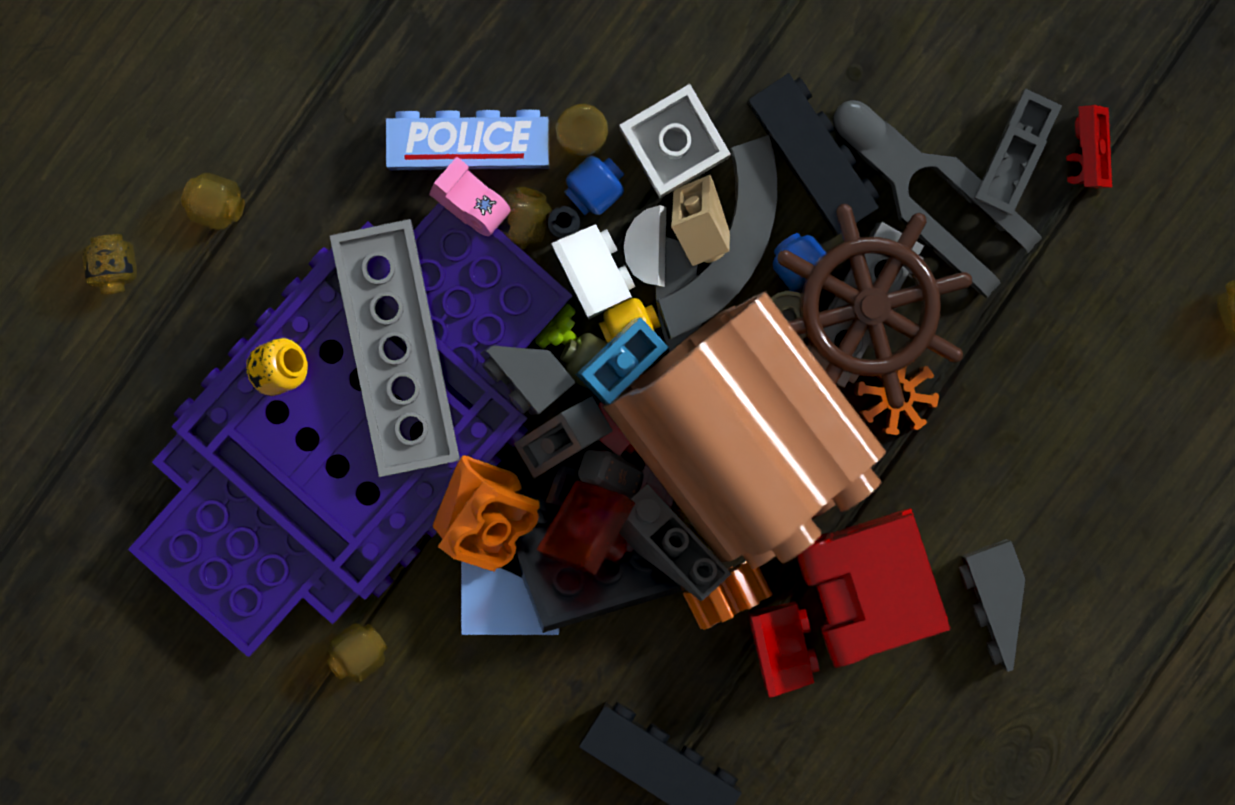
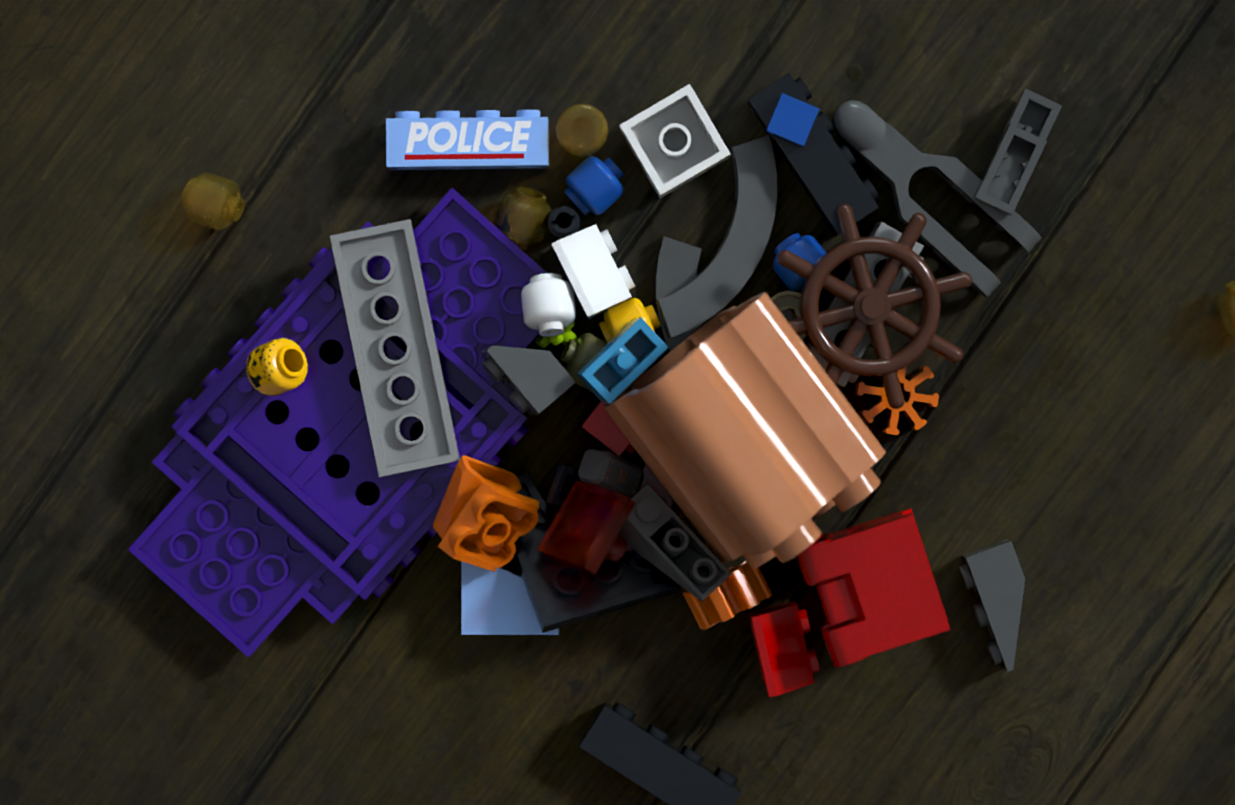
clear yellow head [82,234,137,295] -> none
clear yellow head [326,623,388,683] -> none
bright pink leg [429,157,510,237] -> none
dark grey slope [514,396,613,478] -> none
white tile [624,205,666,287] -> none
tan slope [672,175,730,266] -> none
red plate [1066,105,1112,189] -> none
none -> white head [521,273,576,337]
none -> blue tile [766,93,819,147]

